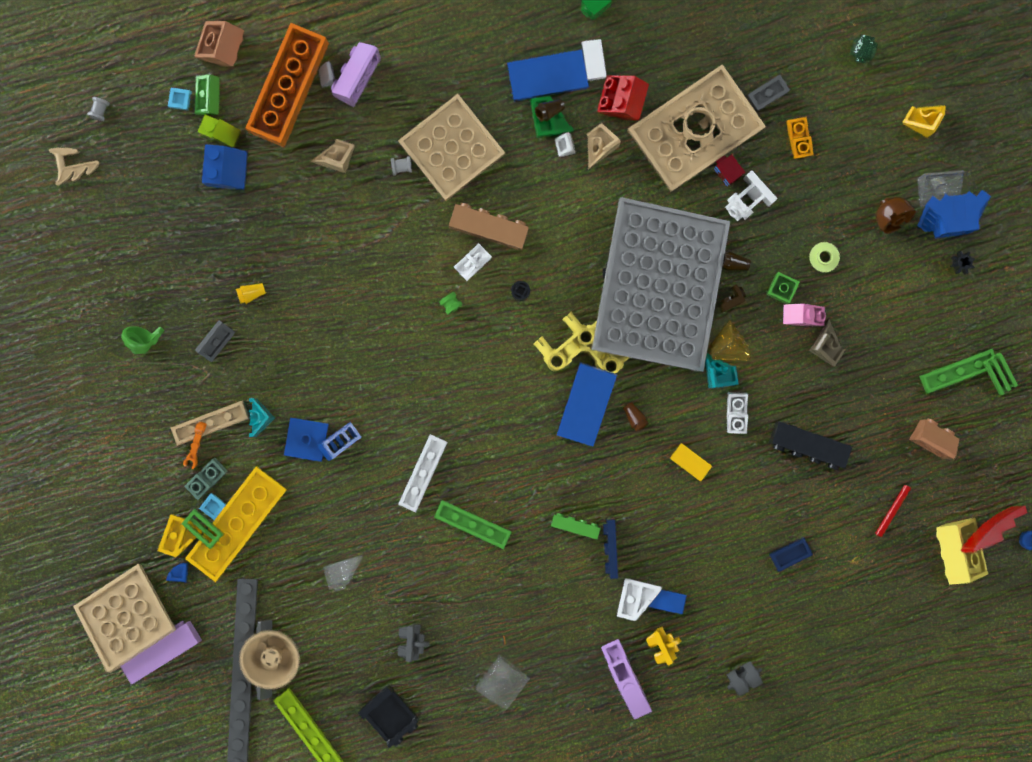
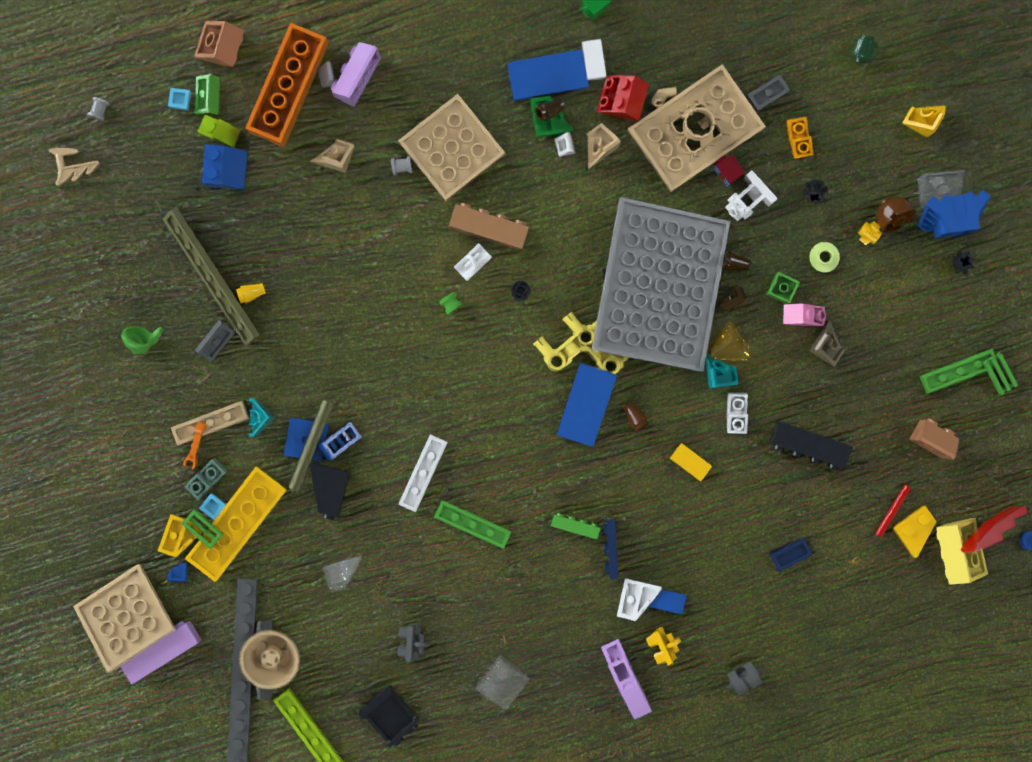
none -> olive plate [163,207,260,346]
none -> olive axle [289,400,333,492]
none -> black slope [310,463,351,520]
none -> tan arm [652,87,677,108]
none -> black gear [803,179,828,204]
none -> yellow gear [858,221,882,245]
none -> yellow wing [892,505,936,558]

